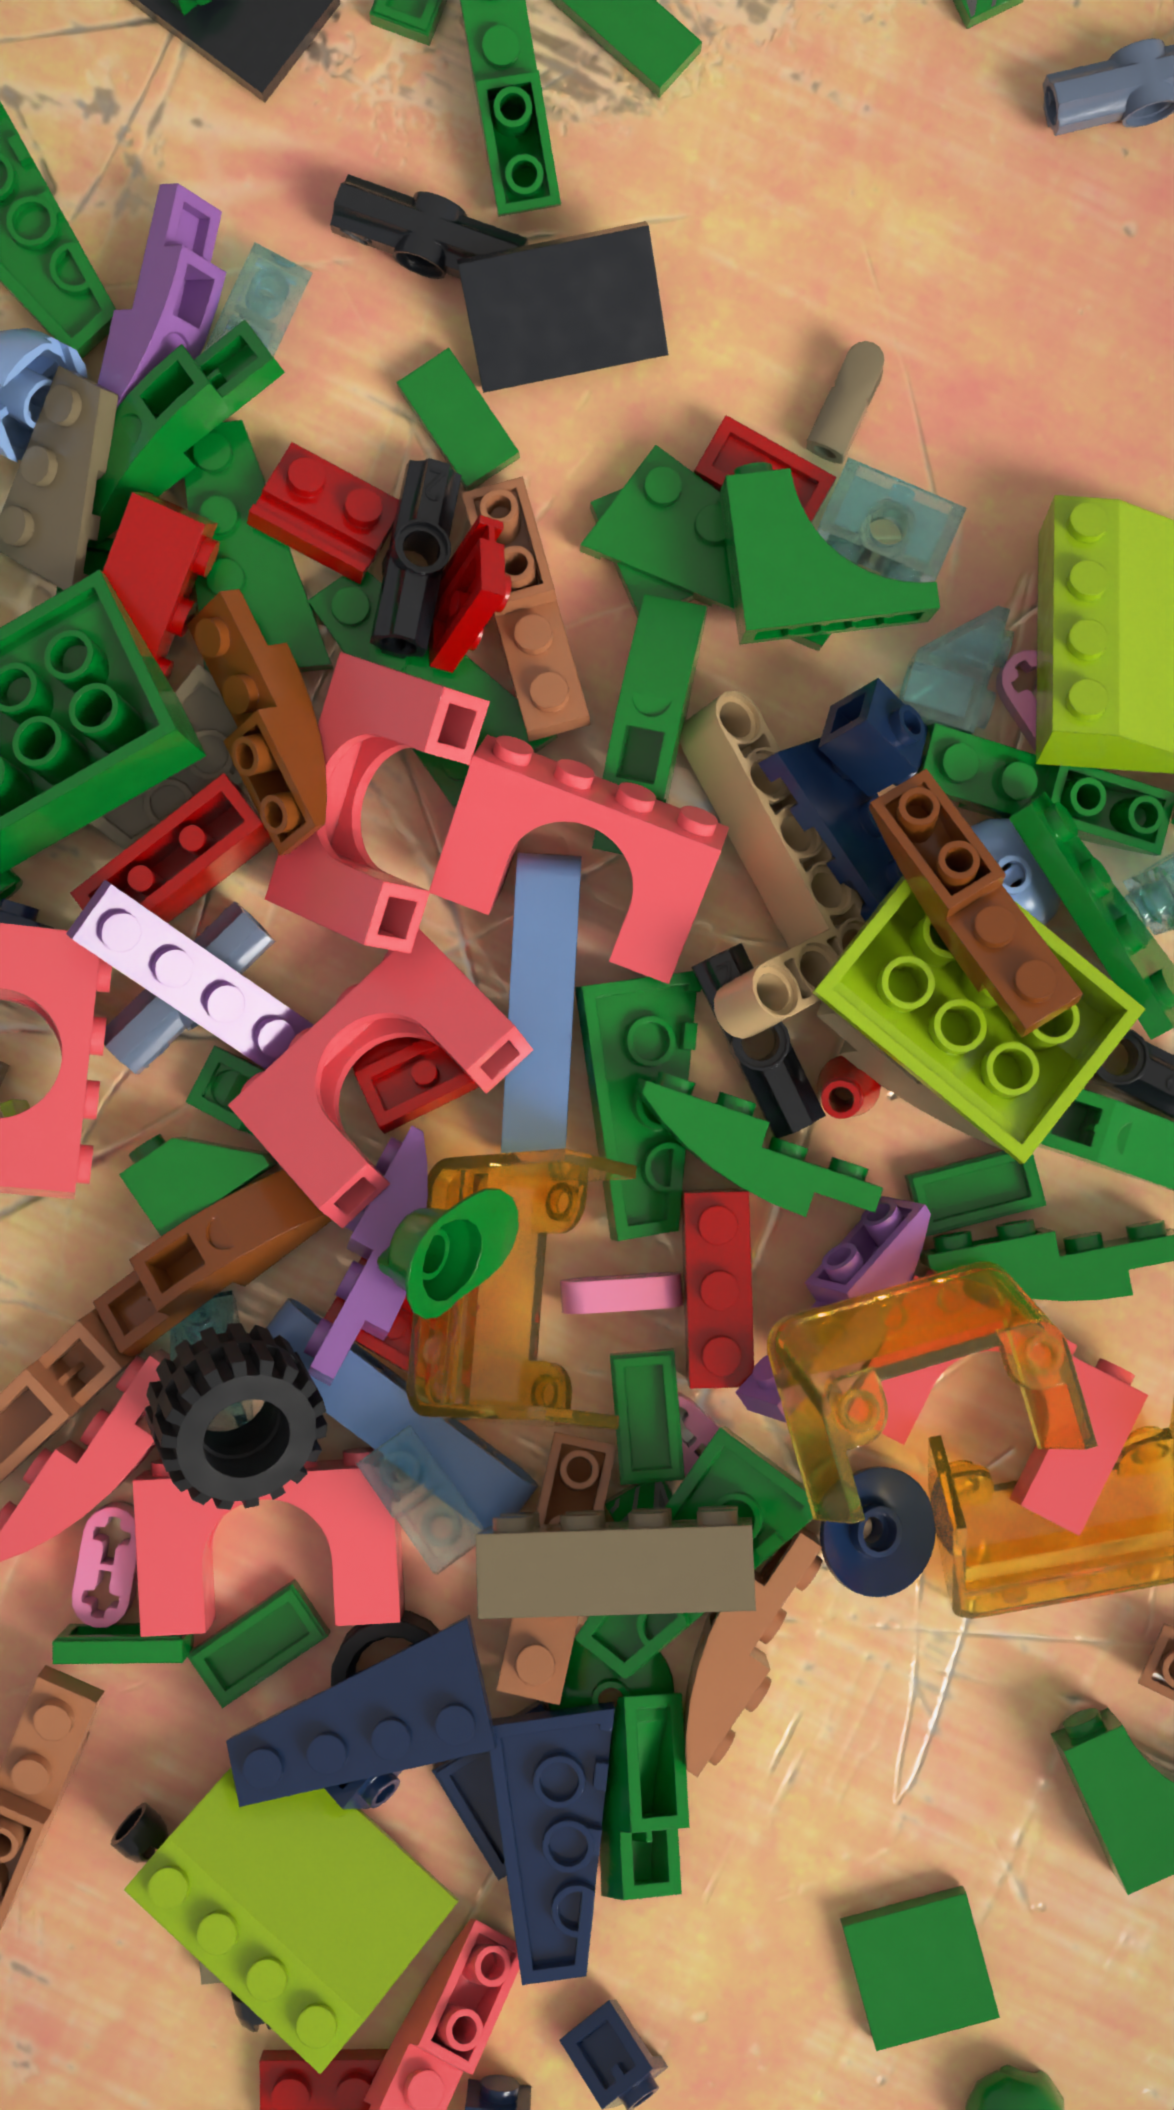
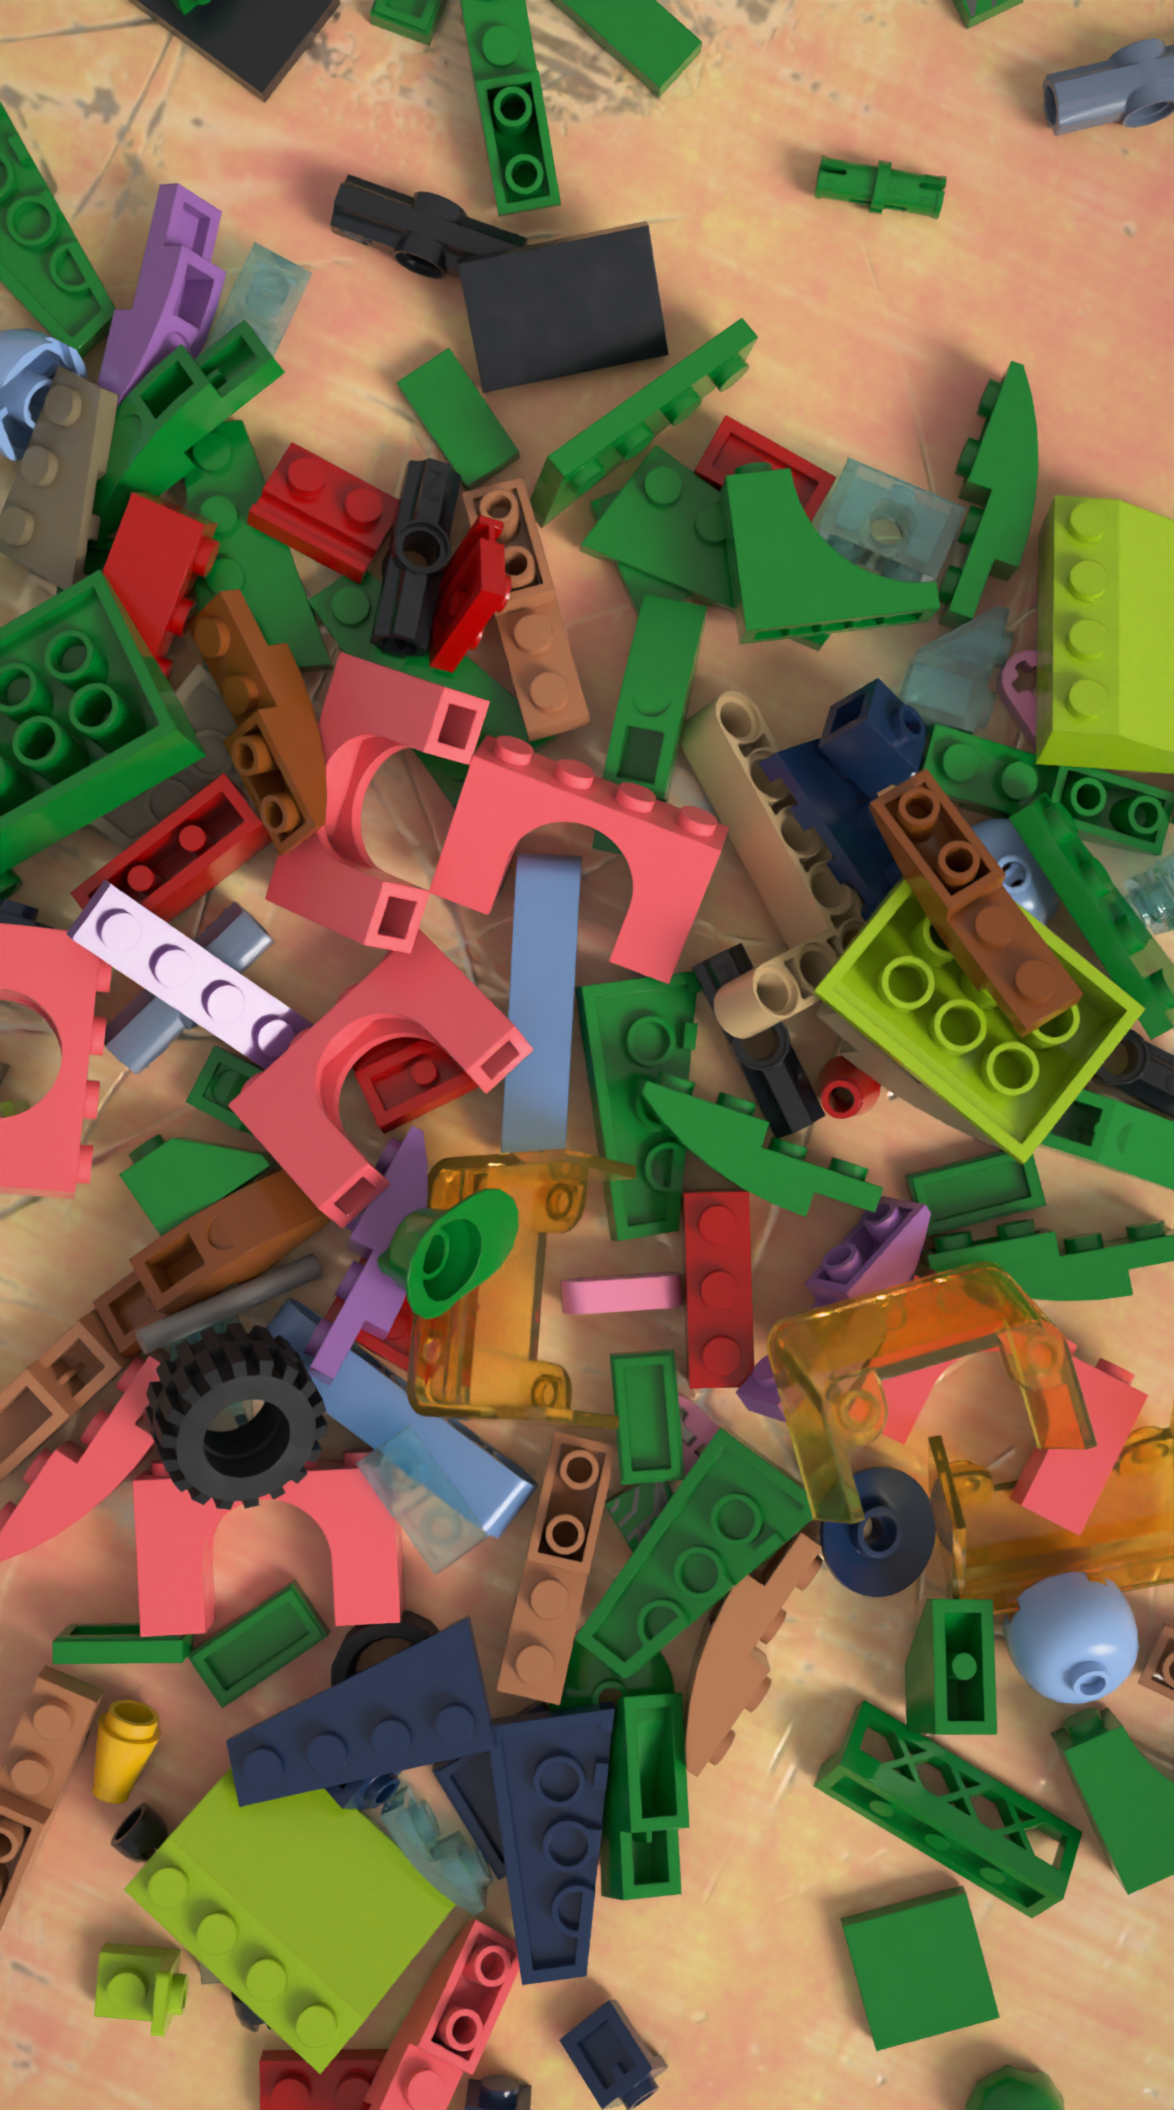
bright pink beam [72,1502,138,1628] -> none
dark tan brick [475,1506,756,1619] -> none
dark tan bar [806,341,884,464] -> none
none -> yellow cone [91,1699,161,1804]
none -> lime bracket [94,1943,189,2037]
none -> light grey bar [135,1254,322,1354]
none -> clear light blue slope [380,1785,493,1915]
none -> green wing [530,318,758,528]
none -> green fence [813,1700,1082,1918]
none -> green pin [814,155,947,219]
none -> green slope [905,1599,997,1735]
none -> green slope [938,361,1038,632]
none -> light blue cylinder [1002,1572,1139,1704]

